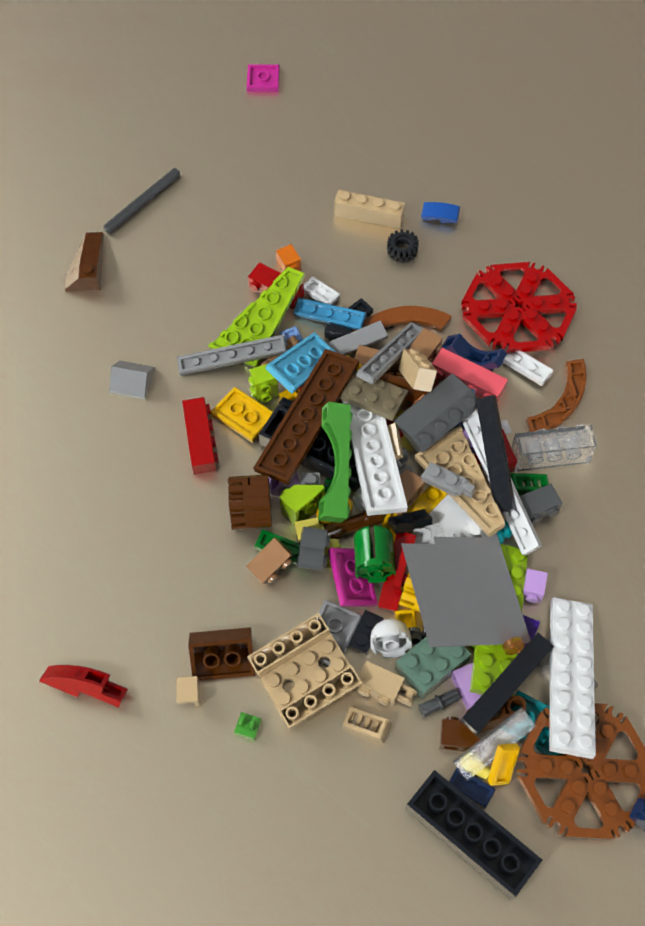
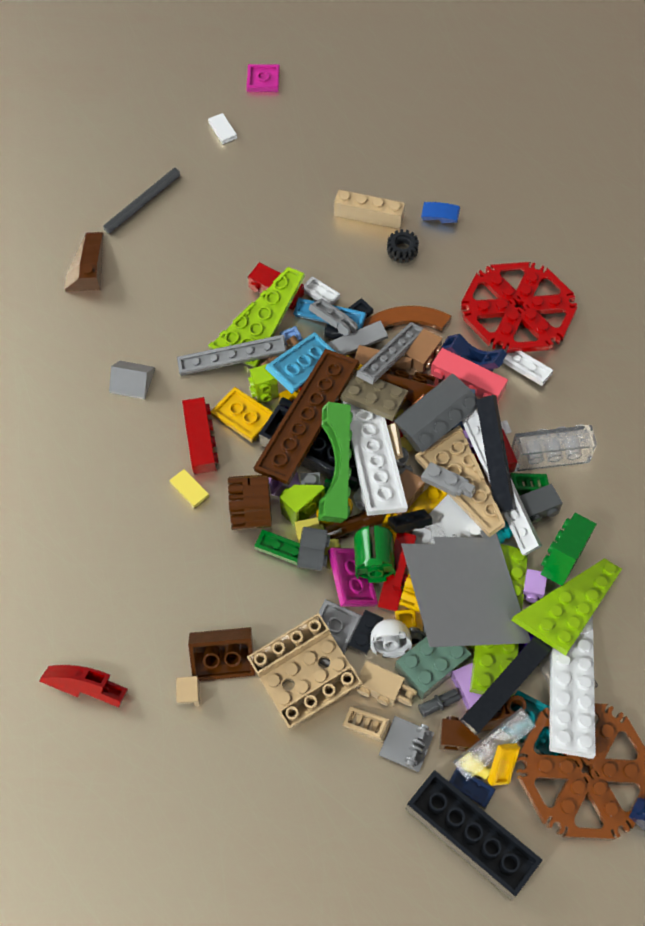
bright green tile [234,712,262,740] -> none
medium nougat brick [246,538,295,584] -> none
orange brick [276,244,301,271] -> none
tan brick [398,348,437,392] -> none
clear orange tile [502,637,525,655] -> none
dark orange tile [526,359,587,437] -> none
none -> light yellow tile [169,469,209,509]
none -> white tile [208,113,237,145]
none -> light grey hinge [309,299,358,336]
none -> light grey hinge [379,716,435,772]
none -> lime wing [511,558,622,656]
none -> green brick [541,513,597,586]

